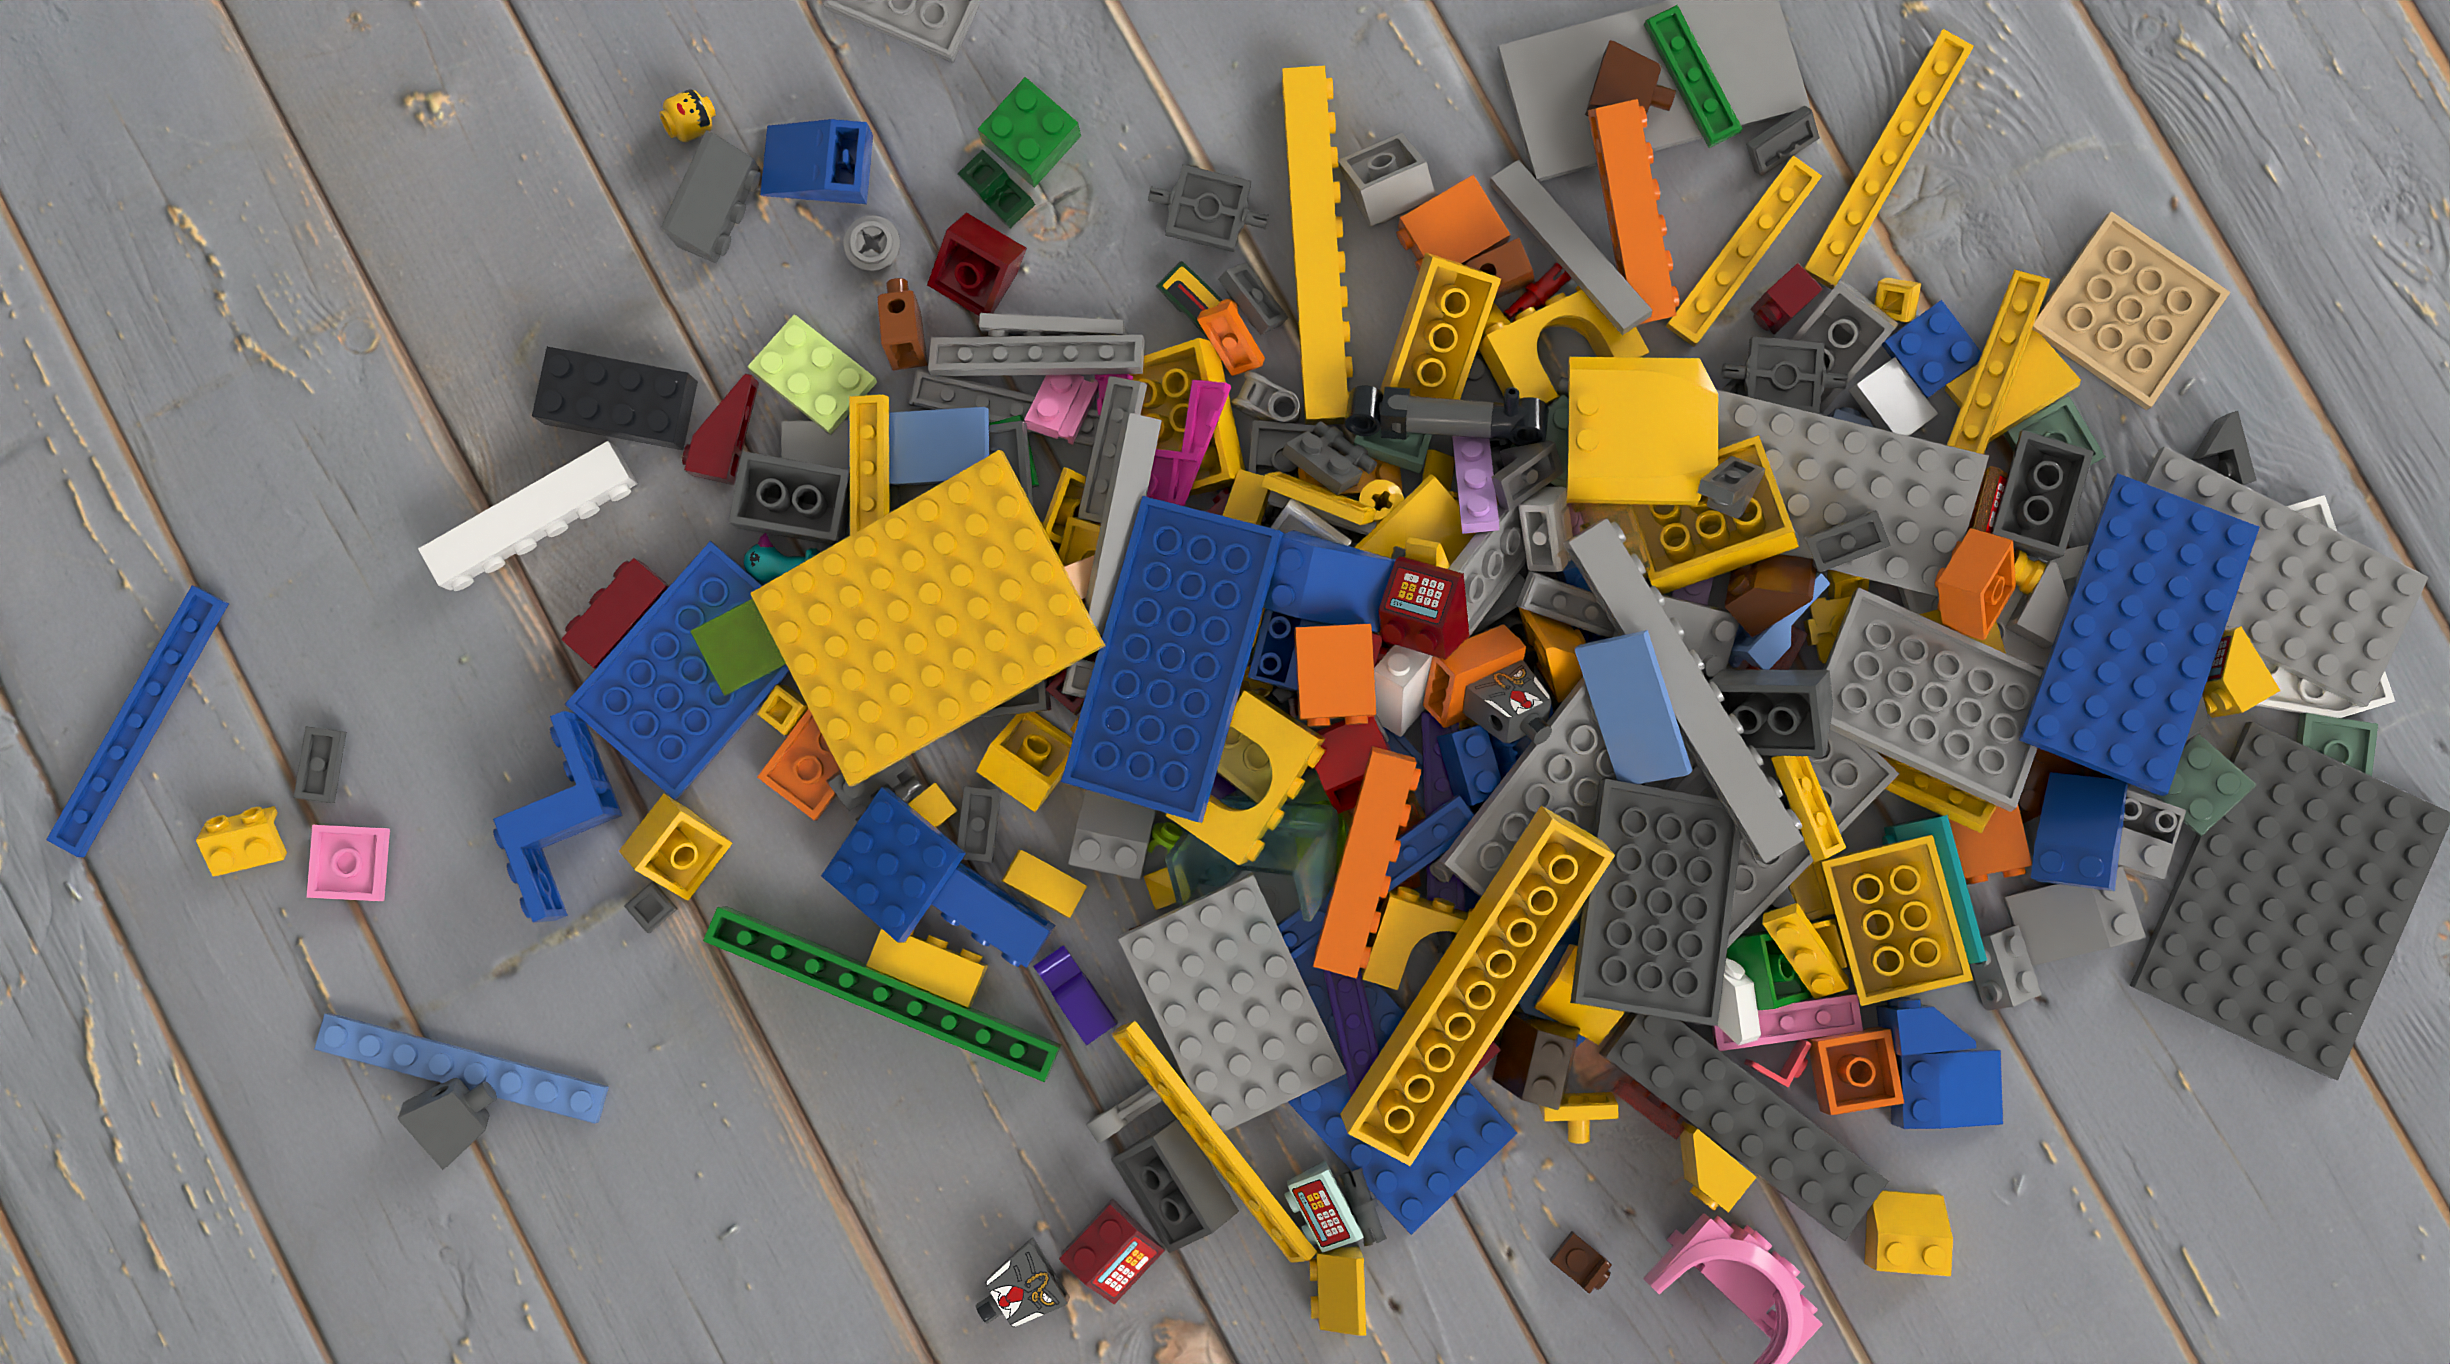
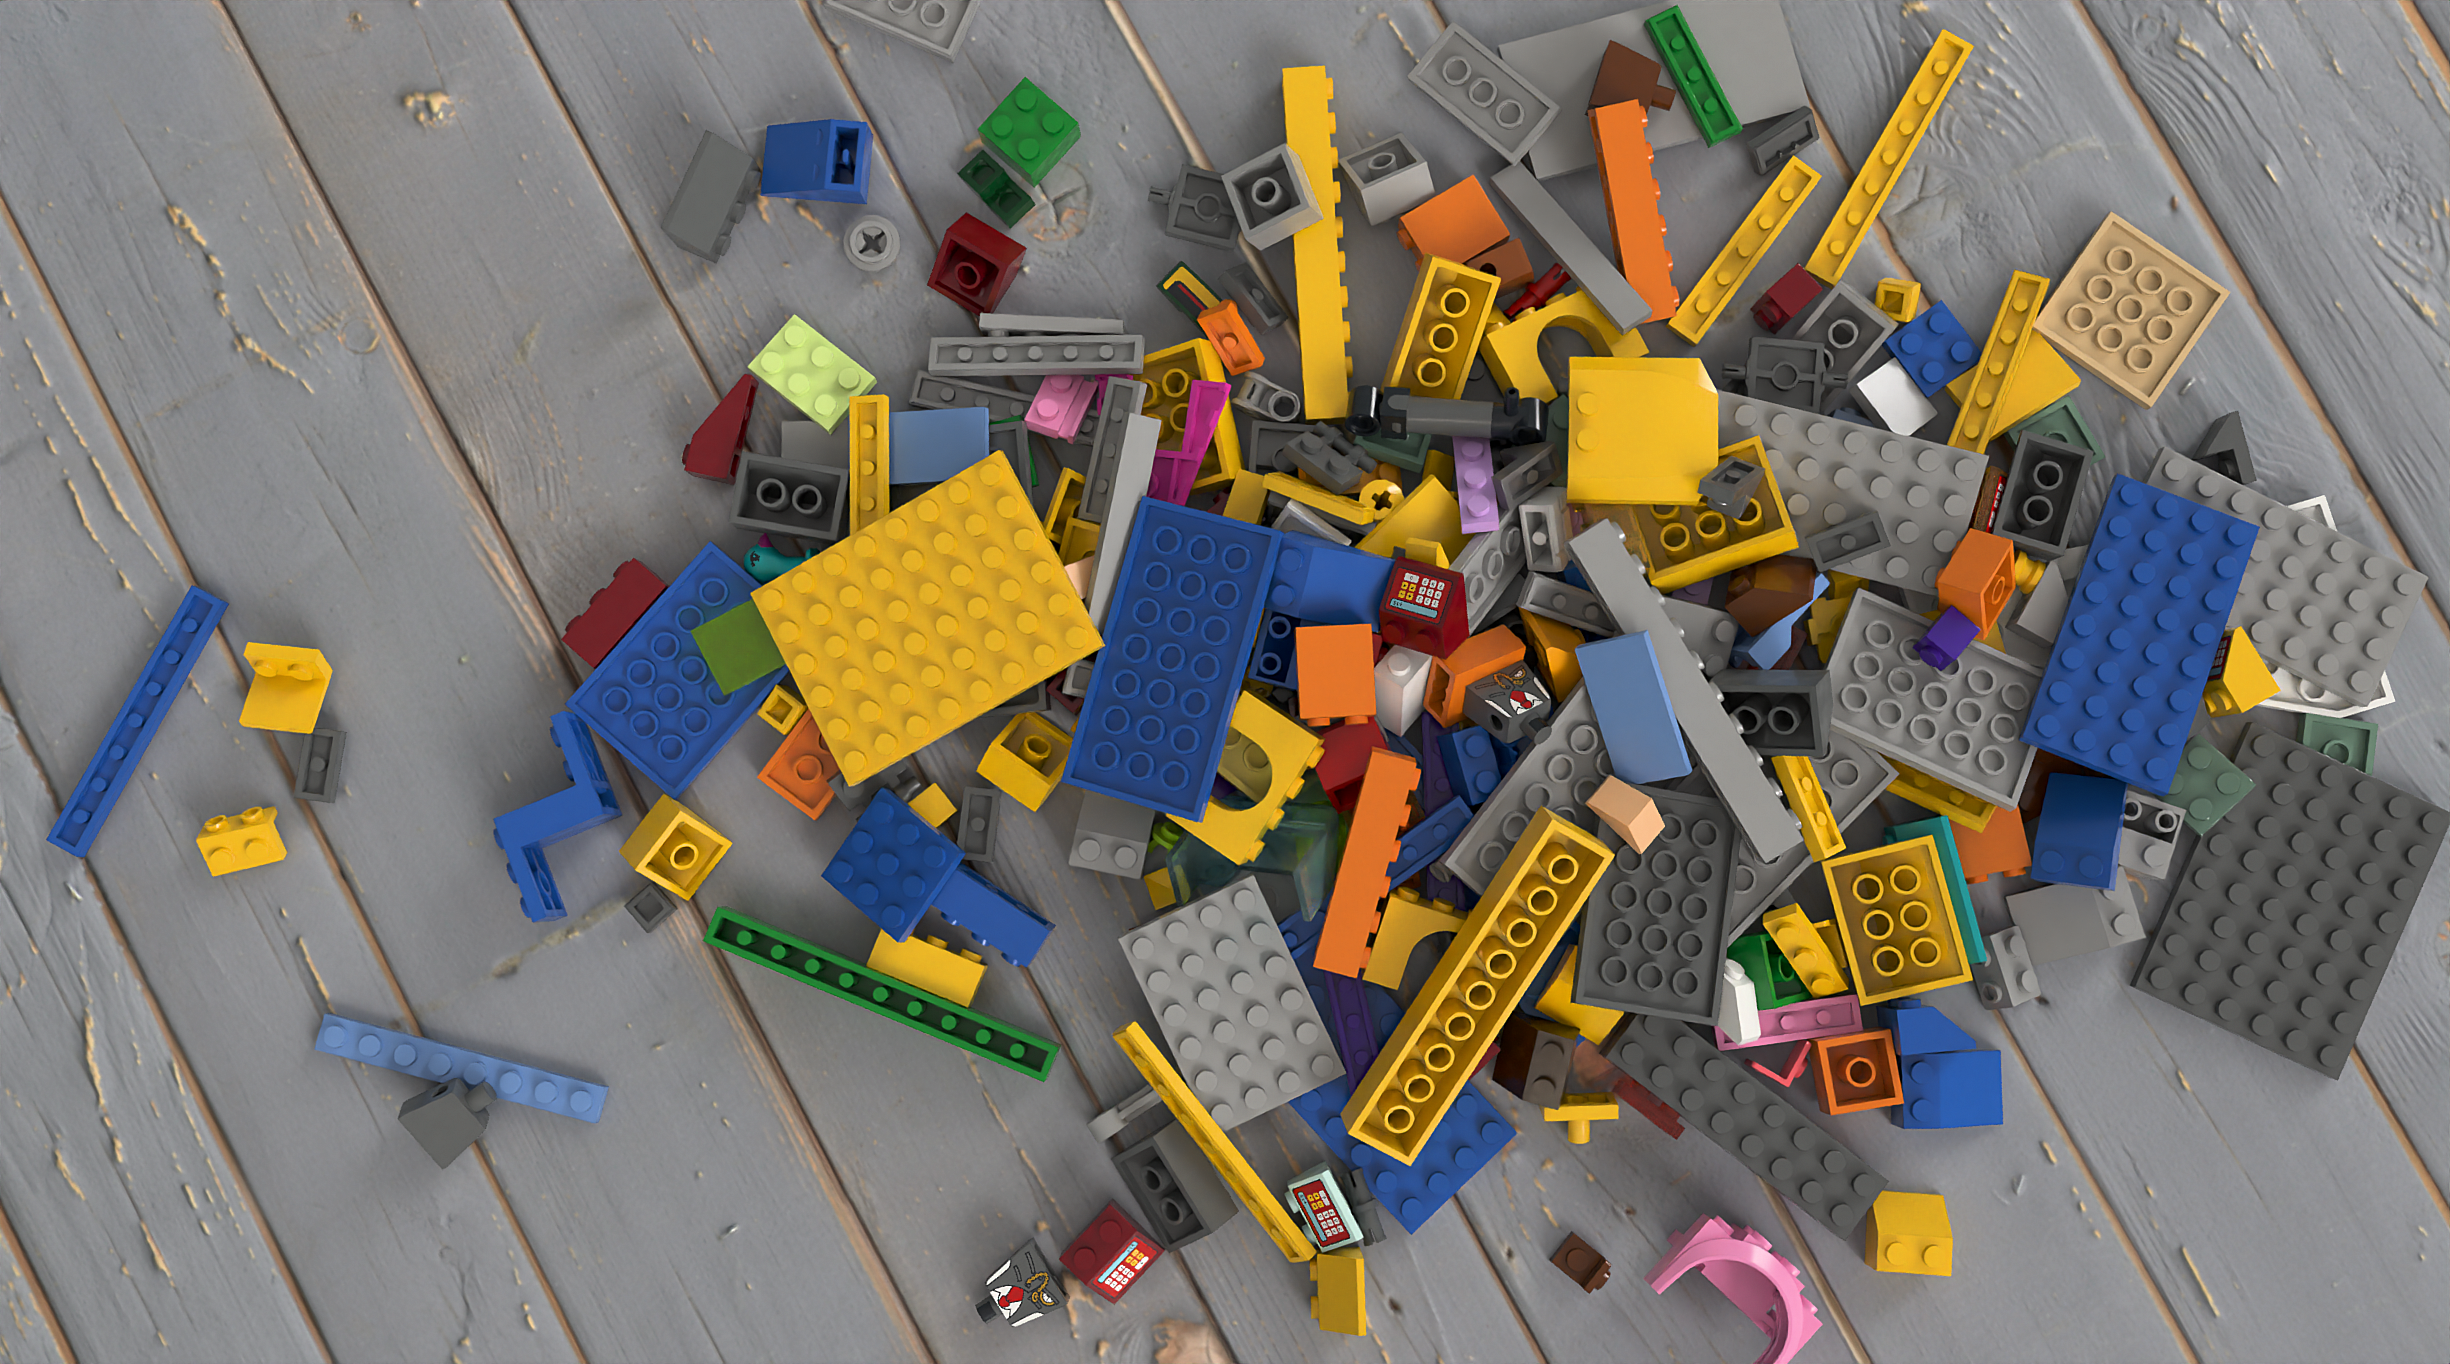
bright pink plate [306,825,390,901] -> none
white brick [418,441,638,591] -> none
black brick [532,346,698,450] -> none
yellow head [659,89,716,142] -> none
dark orange torso [877,278,928,371] -> none
yellow slope [1001,849,1087,918] -> none
dark purple piece [1033,945,1118,1046] -> none
yellow slope [1679,1121,1757,1213] -> none
yellow tile [1788,861,1834,921] -> none
none -> yellow bracket [239,642,333,734]
none -> light grey brick [1221,143,1324,251]
none -> light grey plate [1407,21,1562,167]
none -> light nougat slope [1585,775,1665,854]
none -> dark purple brick [1912,605,1981,671]

